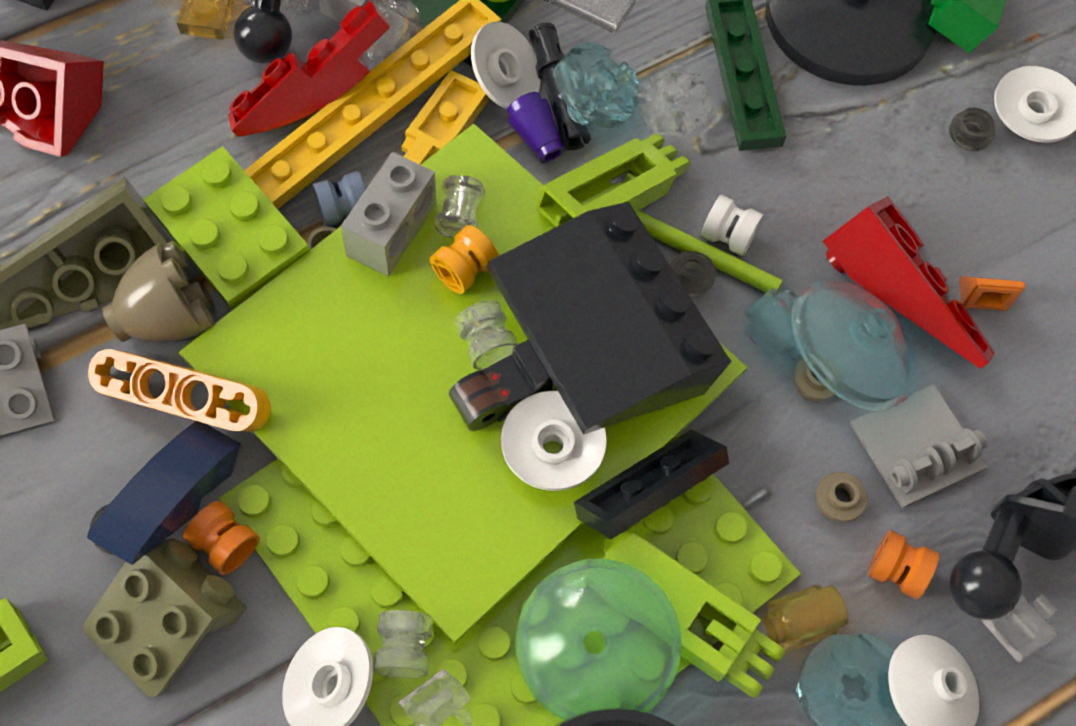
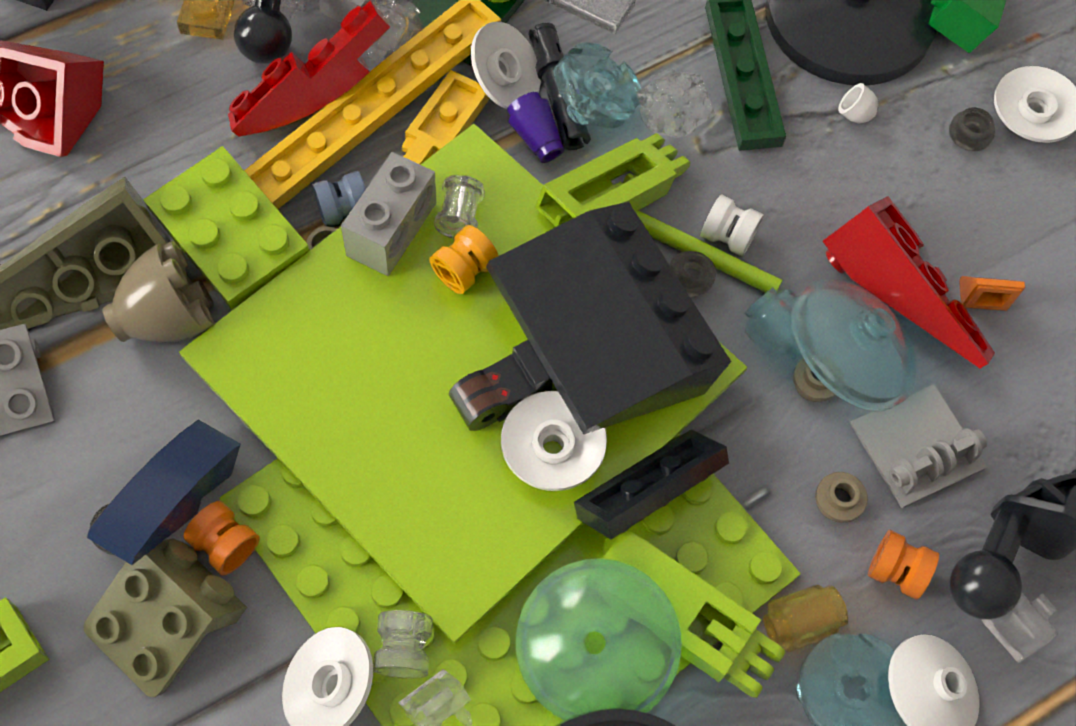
light orange beam [88,349,271,432] -> none
clear wheel [455,300,519,370] -> none
none -> white hinge [838,83,878,124]

